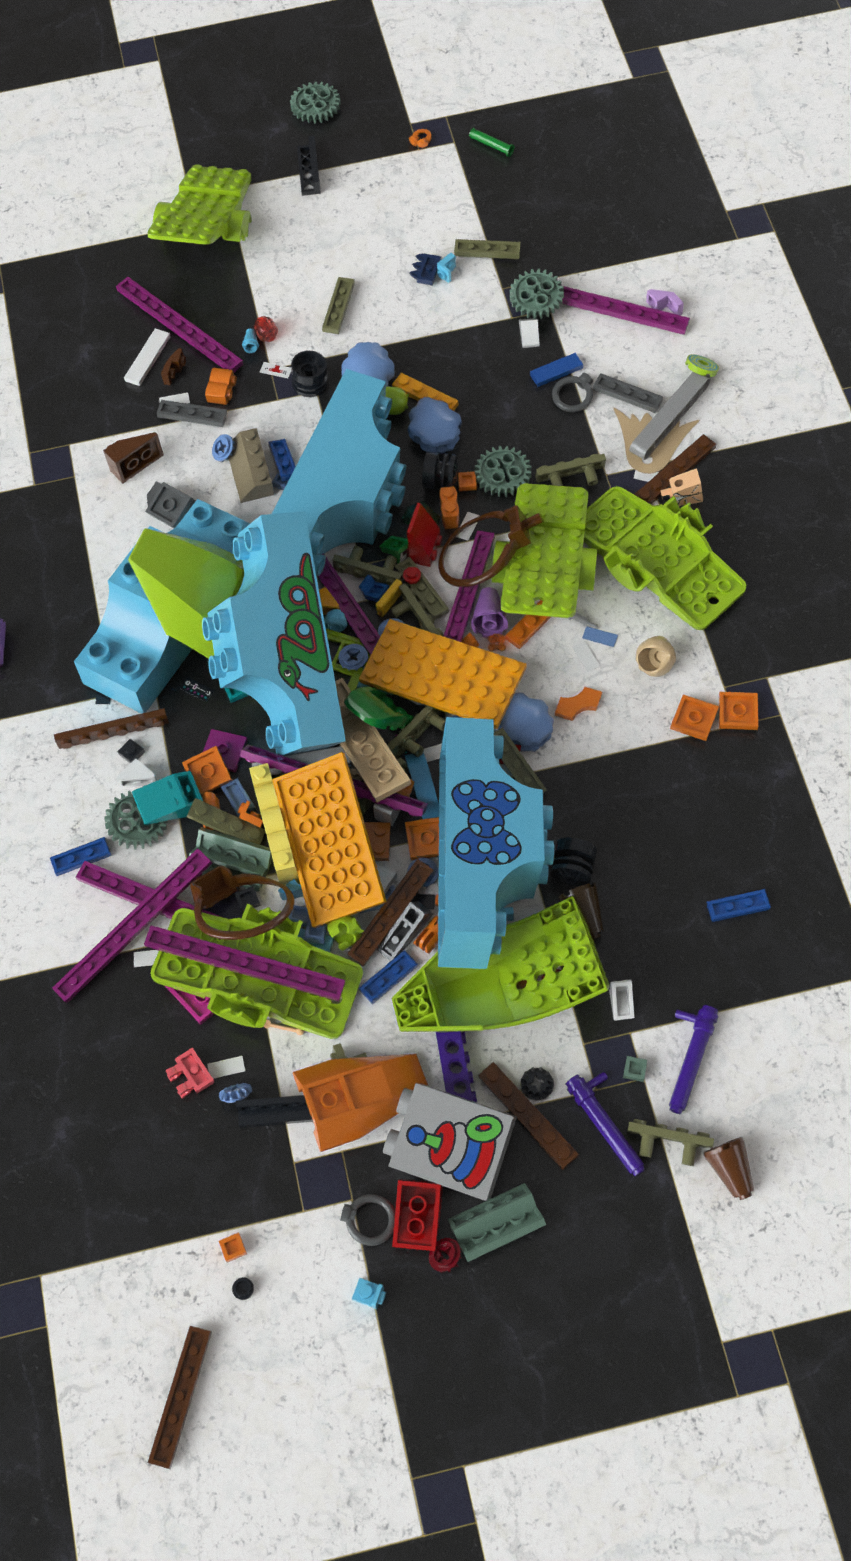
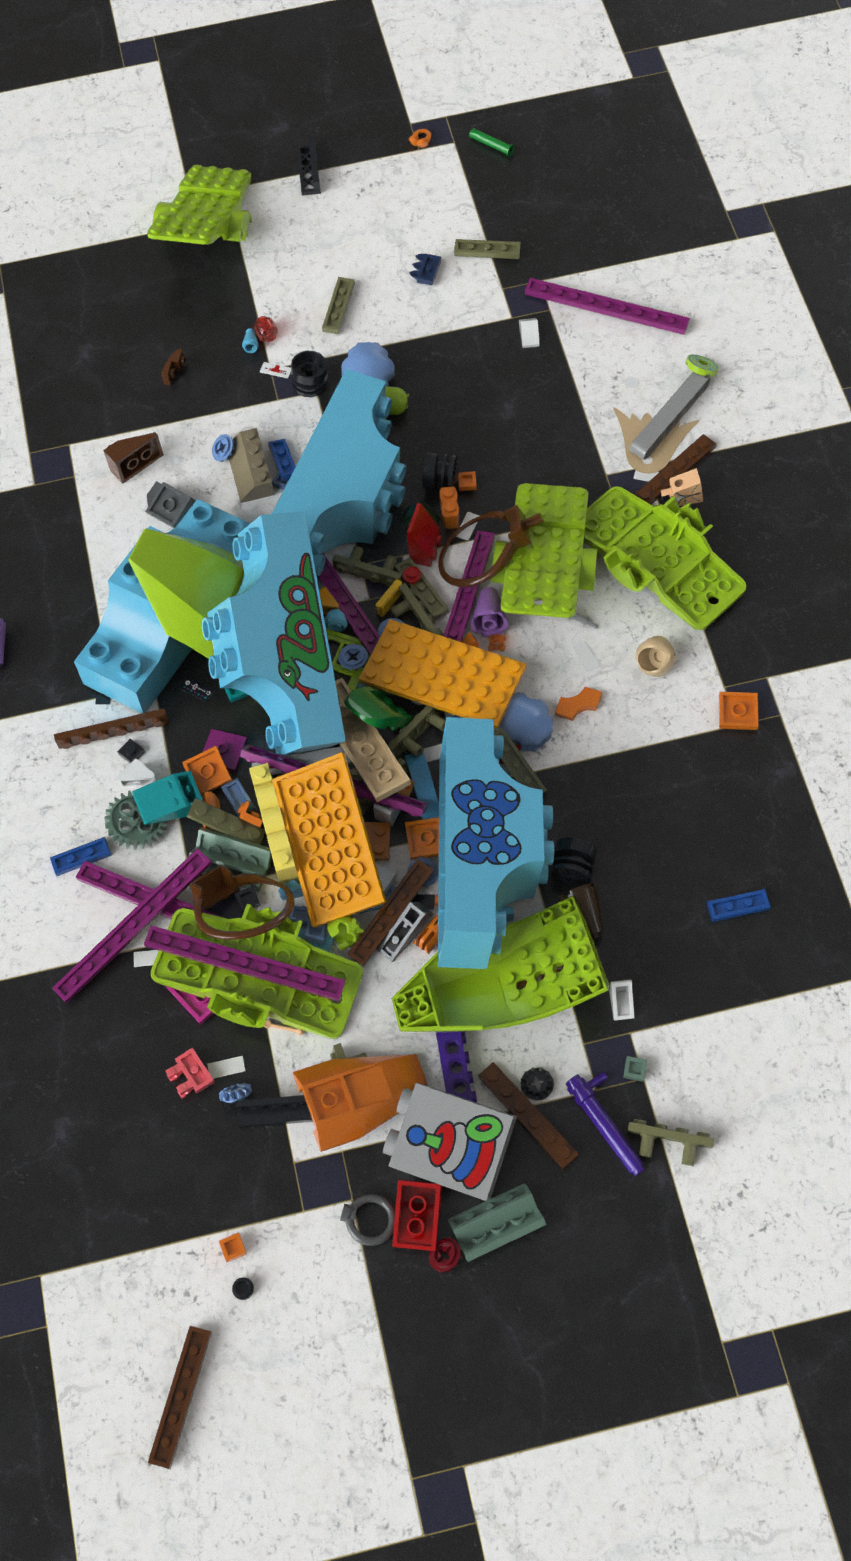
magenta plate [116,277,243,373] -> none
white tile [124,329,171,386] -> none
dark grey plate [157,400,227,427] -> none
white sticker [159,392,190,403] -> none
orange brick [205,368,236,405] -> none
sand green gear [290,81,341,124] -> none
medium azure bracket [352,1278,386,1309] -> none
blue bracket [359,575,389,602] -> none
blue tile [359,950,418,1004] -> none
green slope [379,536,409,564] -> none
light orange plate [392,373,459,411] -> none
medium blue piece [408,397,462,453] -> none
medium azure bracket [437,253,456,283] -> none
sand green gear [475,446,531,497] -> none
orange plate [505,600,551,649] -> none
sand green gear [510,269,564,319] -> none
blue tile [530,353,583,387] -> none
olive plate [535,454,606,486] -> none
dark grey piece [552,373,593,412] -> none
medium blue sticker [582,627,618,647] -> none
dark grey plate [593,373,663,413] -> none
lavender slope [646,289,684,315] -> none
dark purple cylinder [669,1005,719,1114] -> none
orange plate [670,695,719,741] -> none
reddish brown cone [703,1137,754,1200] -> none

